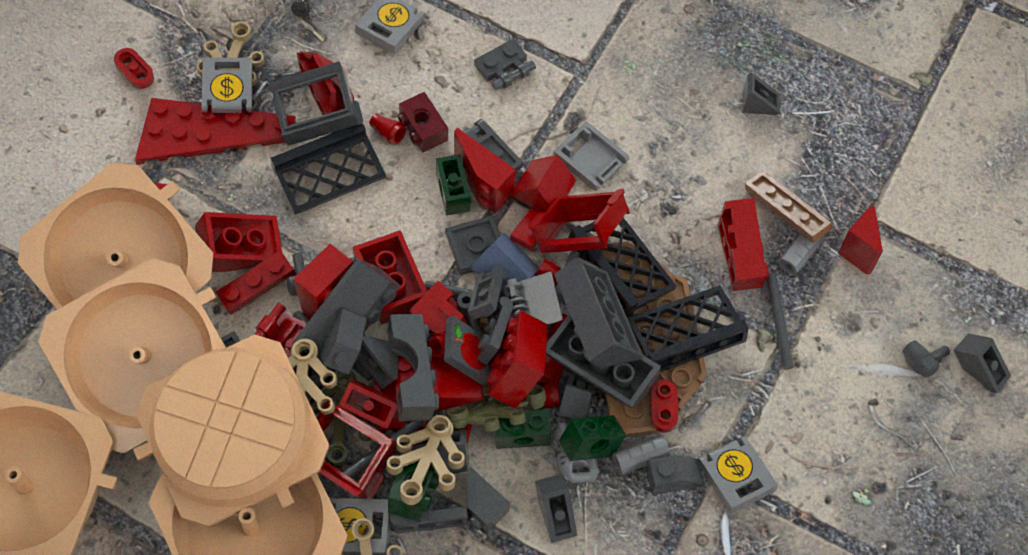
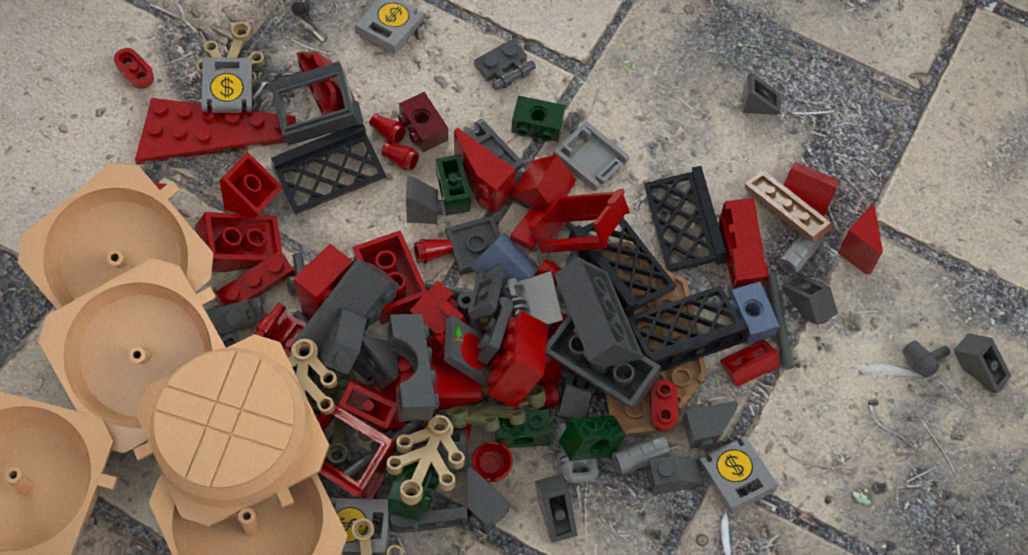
none -> dark grey plate [205,296,268,335]
none -> red slope [219,151,283,217]
none -> red cone [381,142,419,170]
none -> dark grey slope [406,176,443,224]
none -> red cone [414,239,453,264]
none -> red hair [472,441,513,482]
none -> dark green brick [511,95,566,142]
none -> black fence [644,166,726,272]
none -> dark grey slope [683,401,738,450]
none -> red slope [720,339,780,387]
none -> sand blue brick [729,282,780,345]
none -> dark grey slope [782,275,838,325]
none -> red slope [783,162,840,217]

